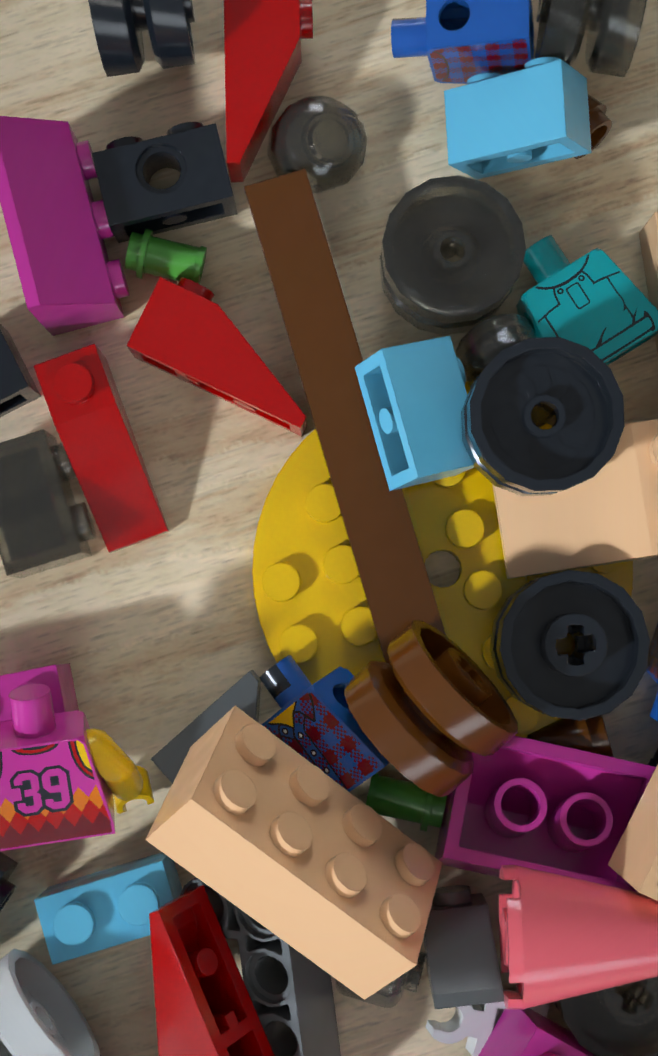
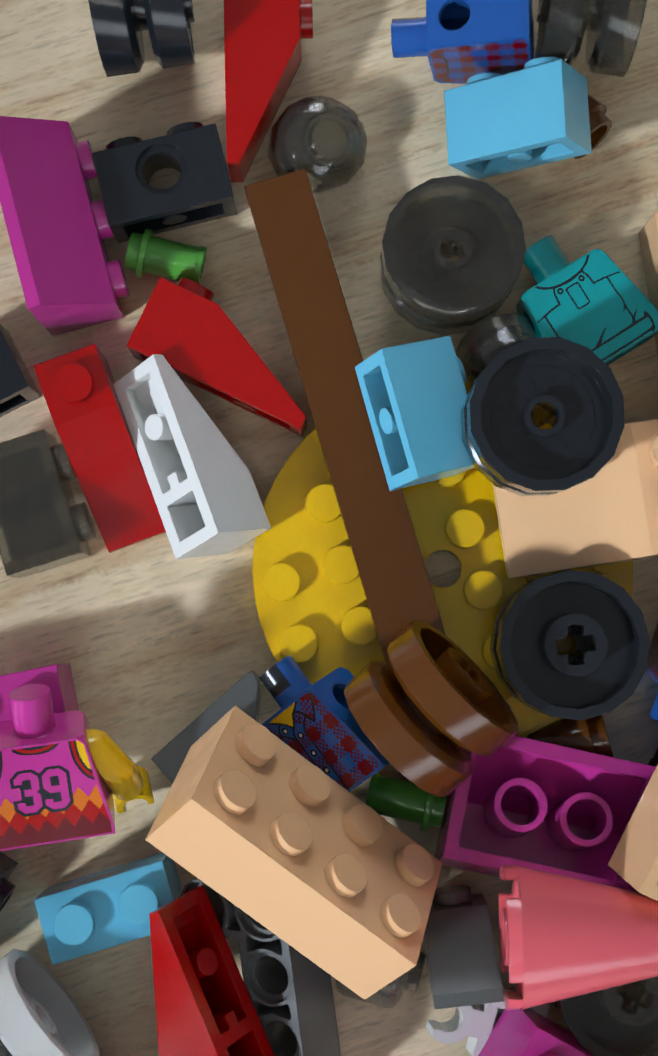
none -> white slope [113,354,271,559]

